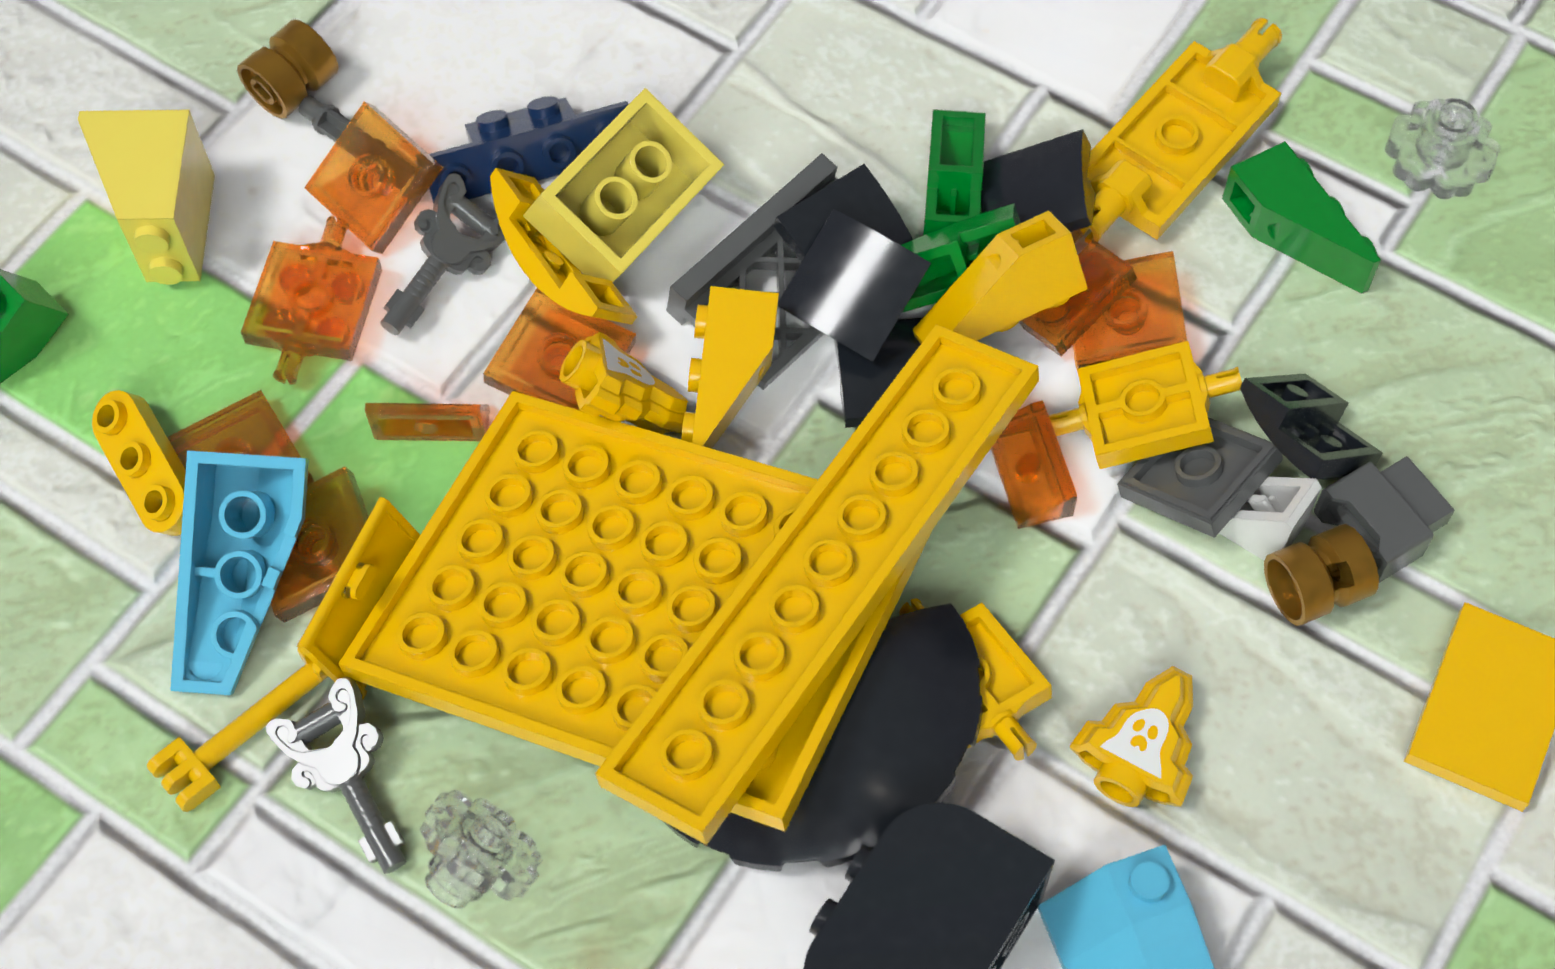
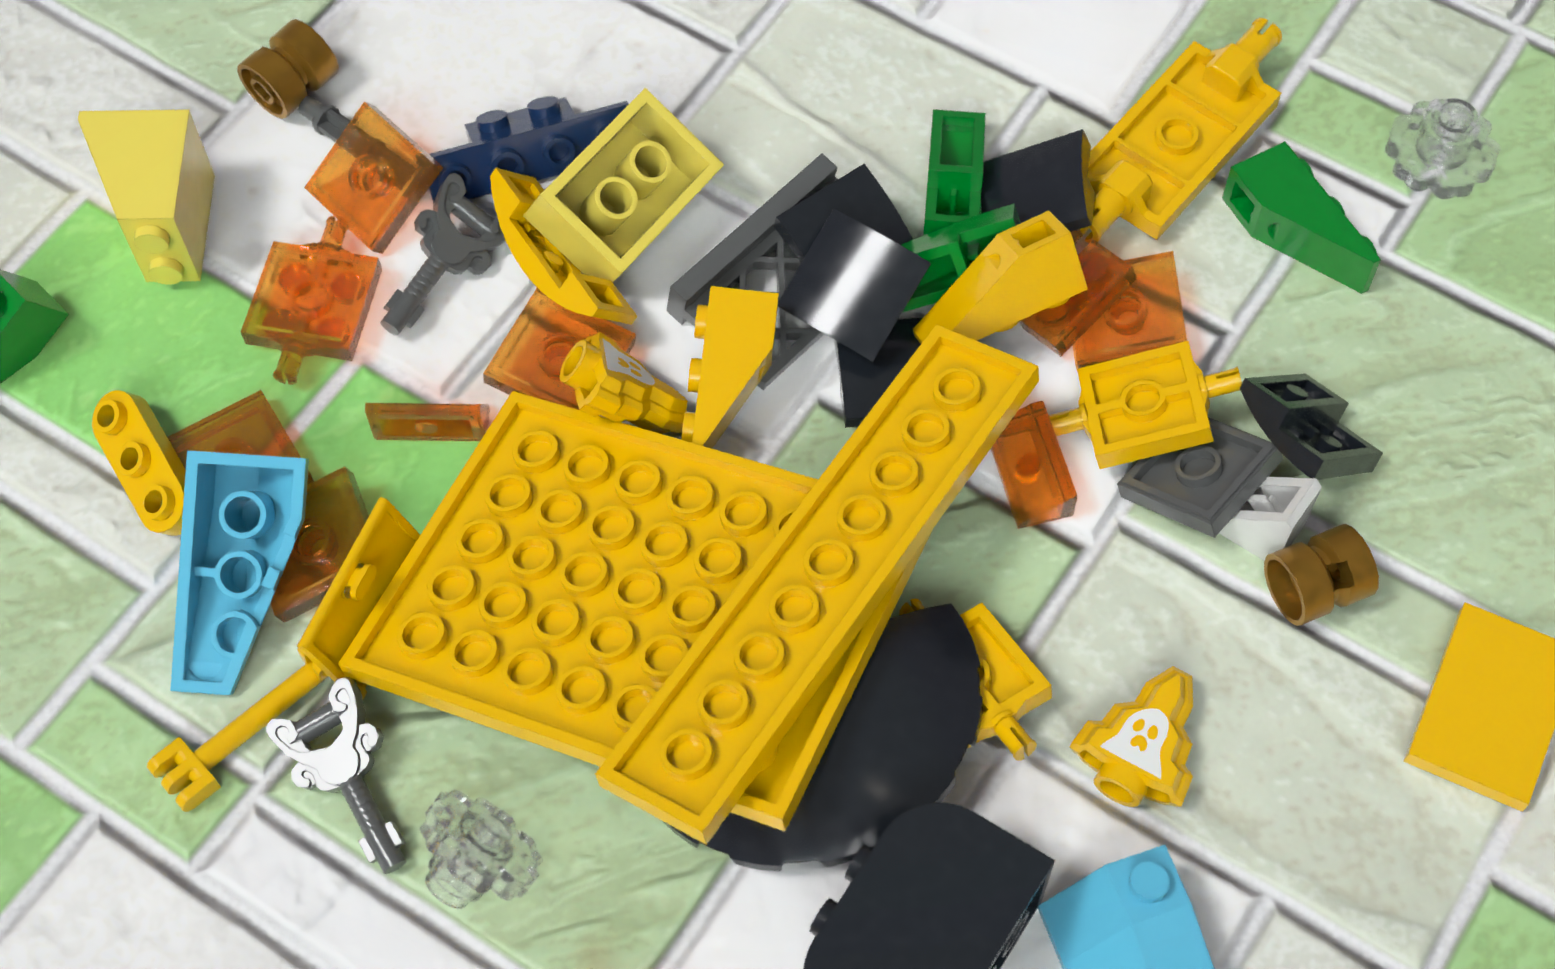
dark grey piece [1314,456,1455,583] -> none

